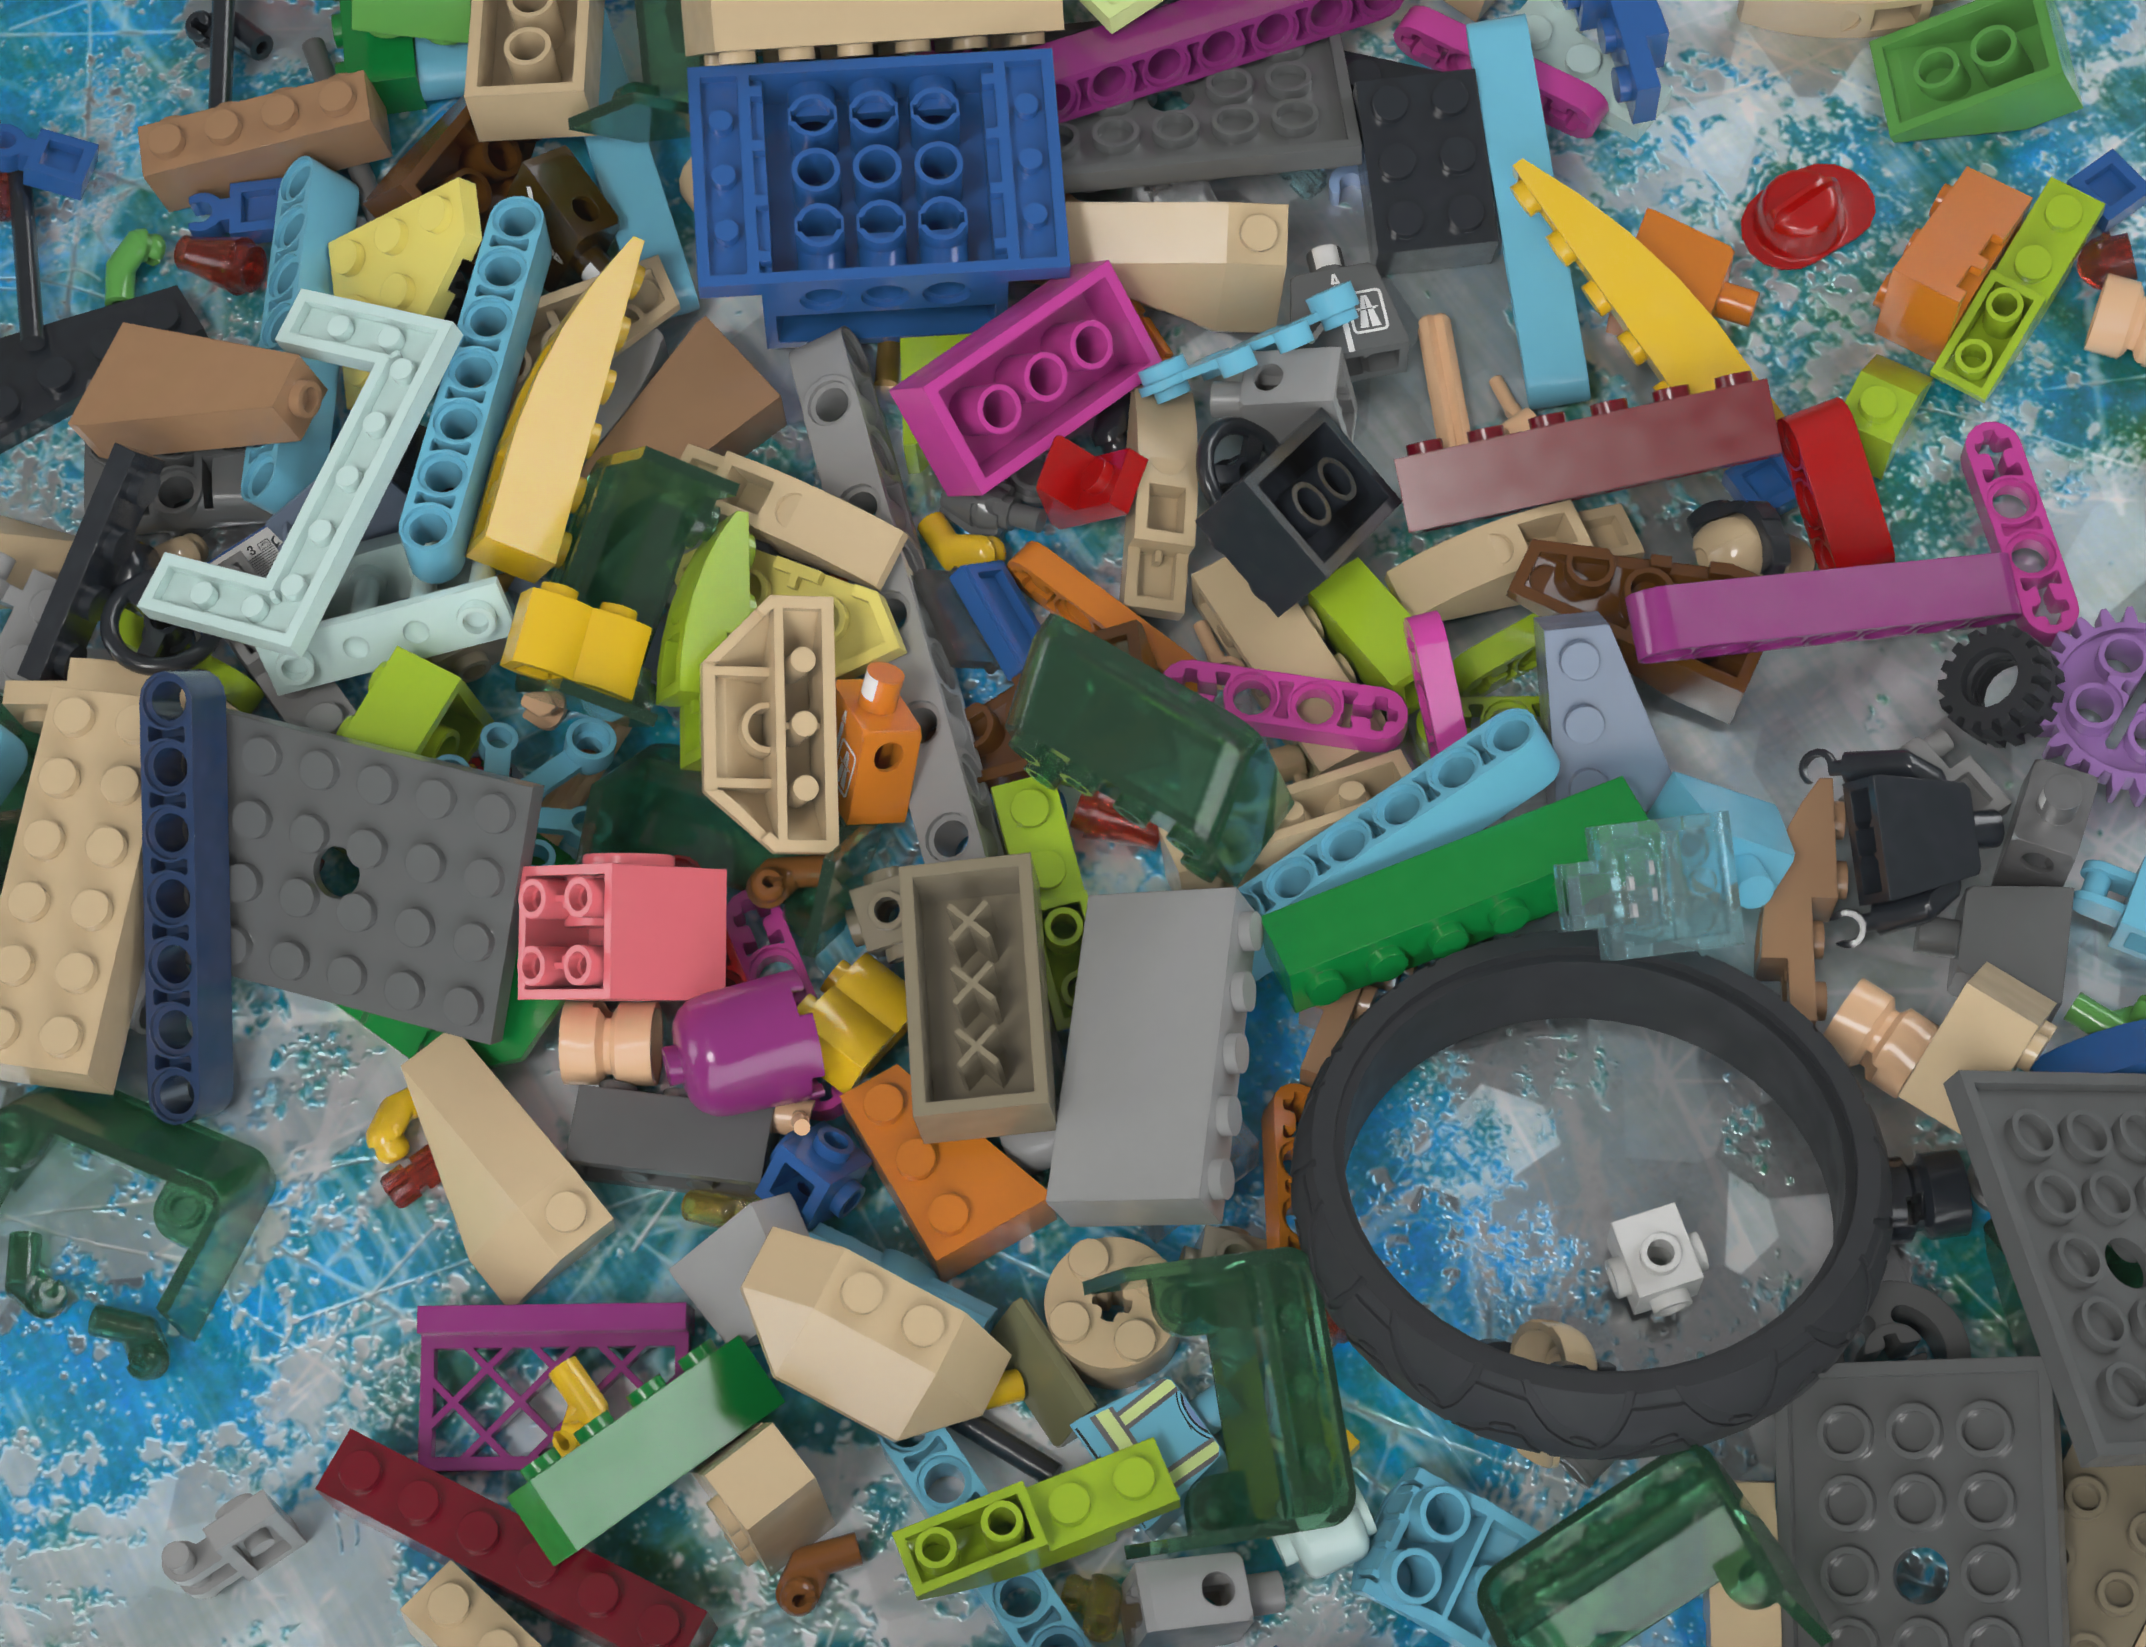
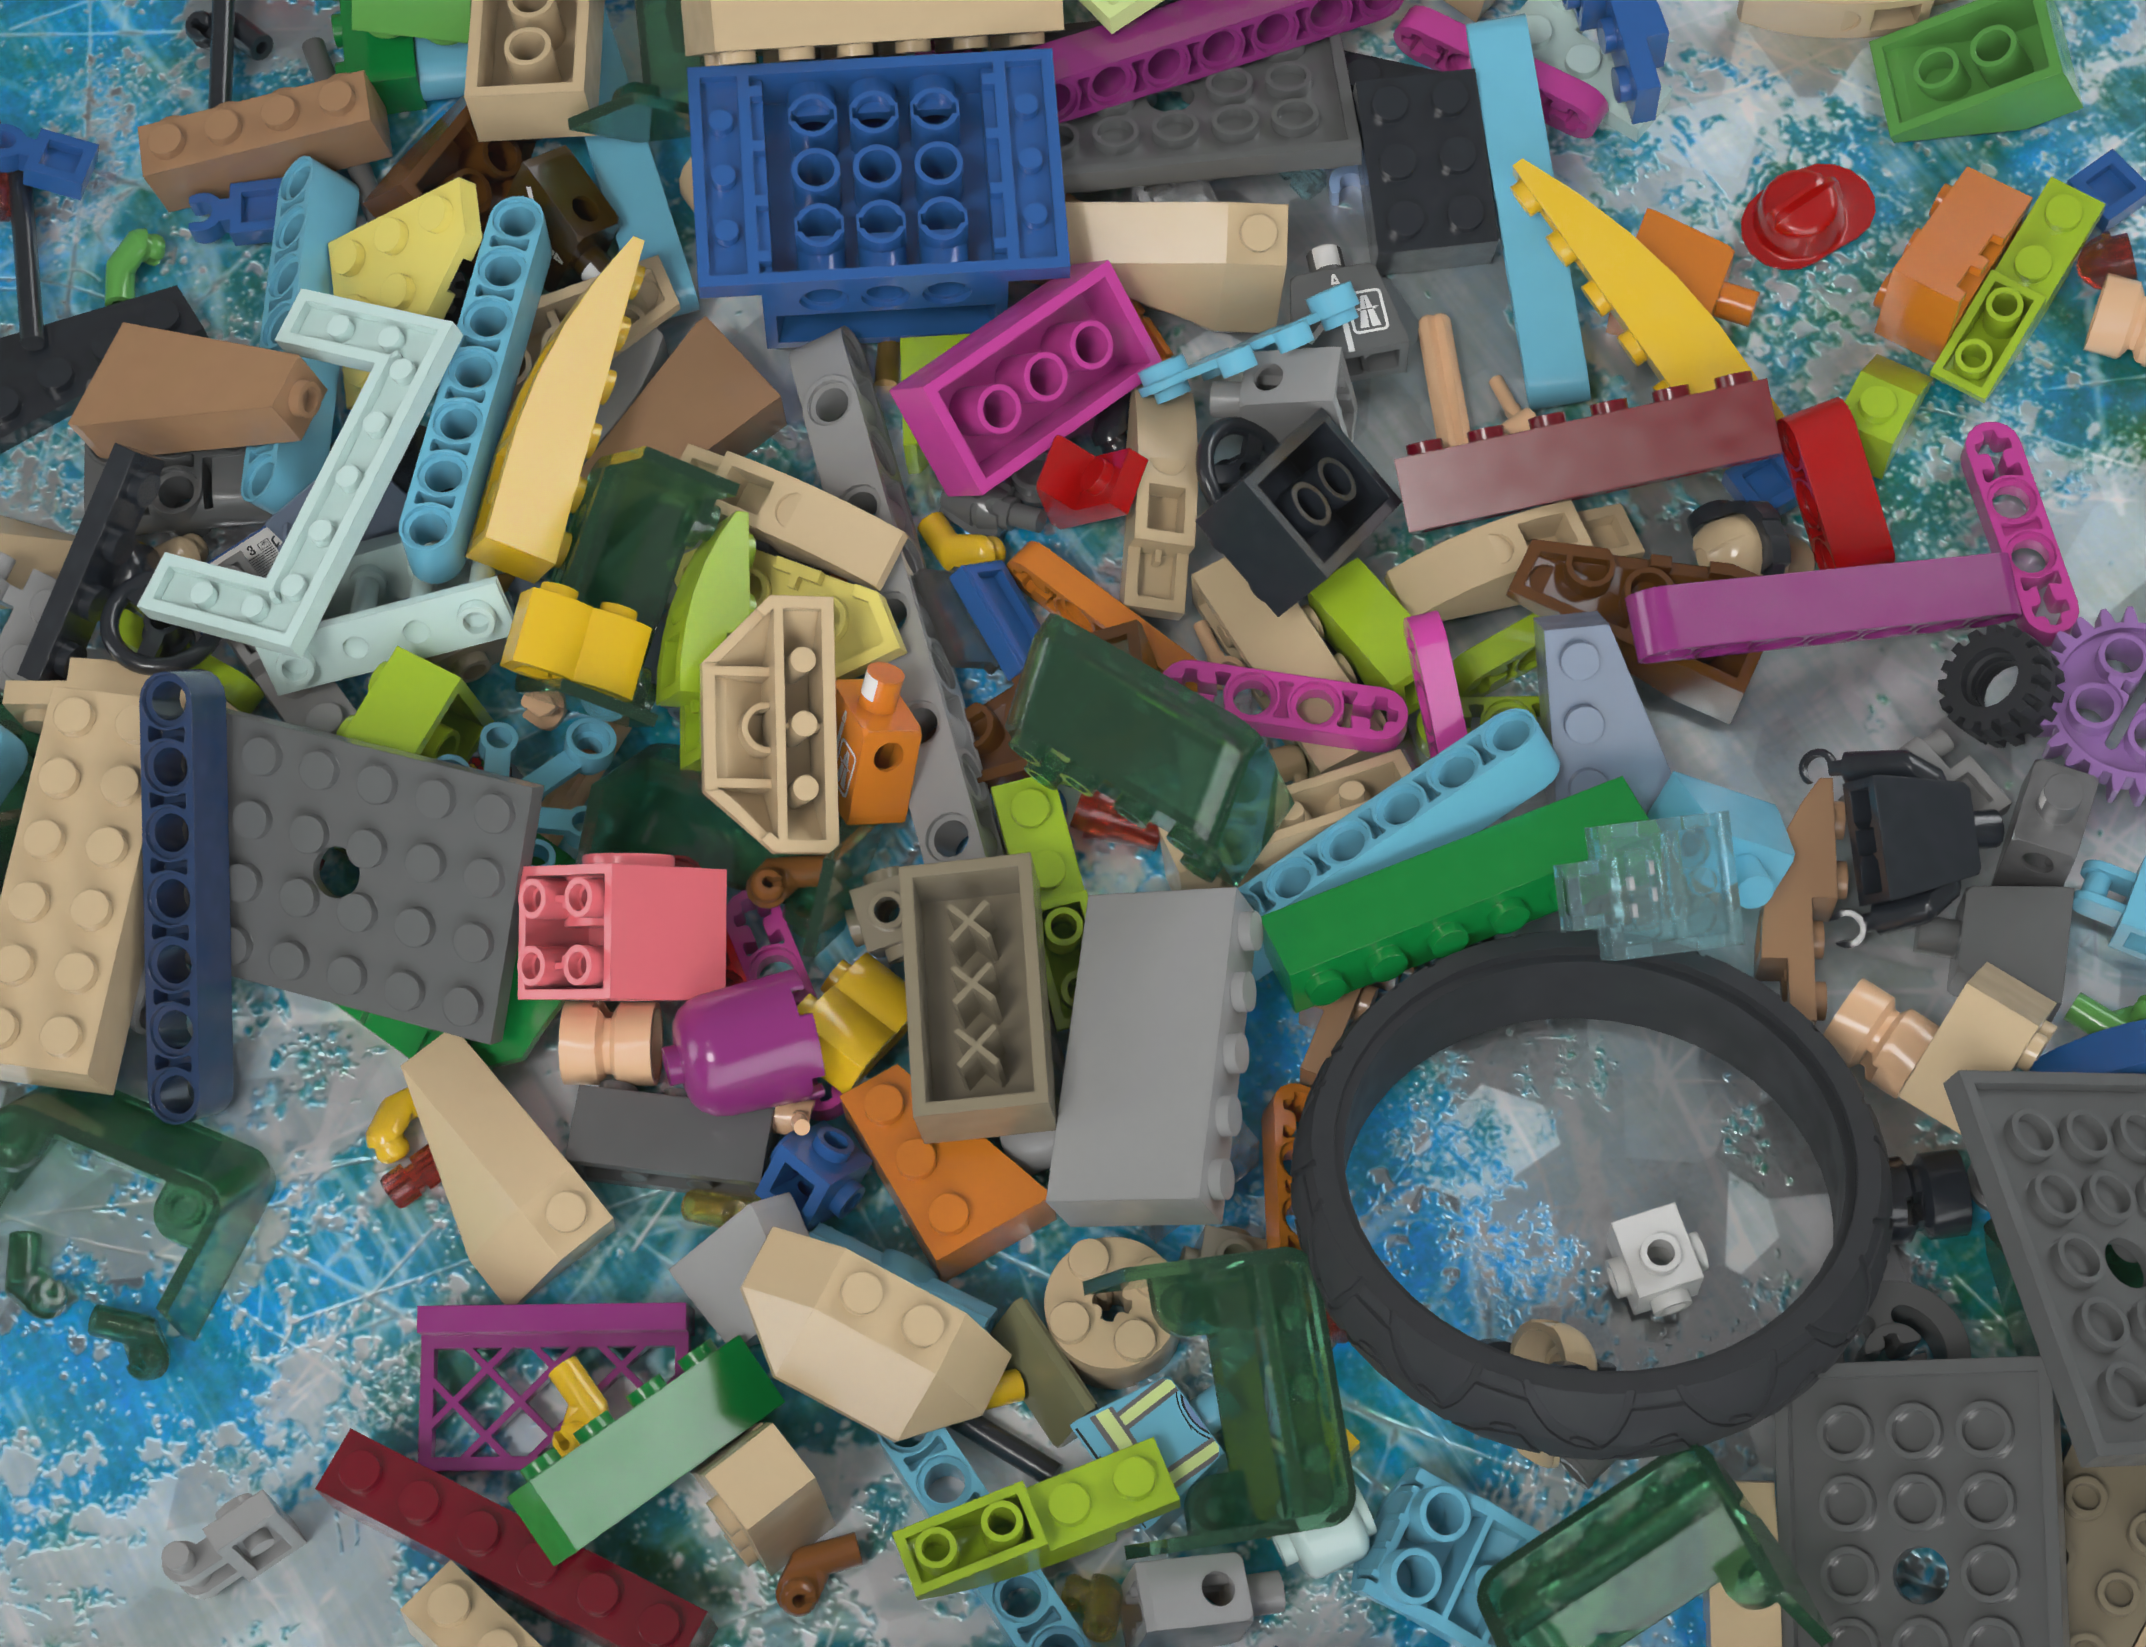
clear red cone [174,235,267,296] -> none

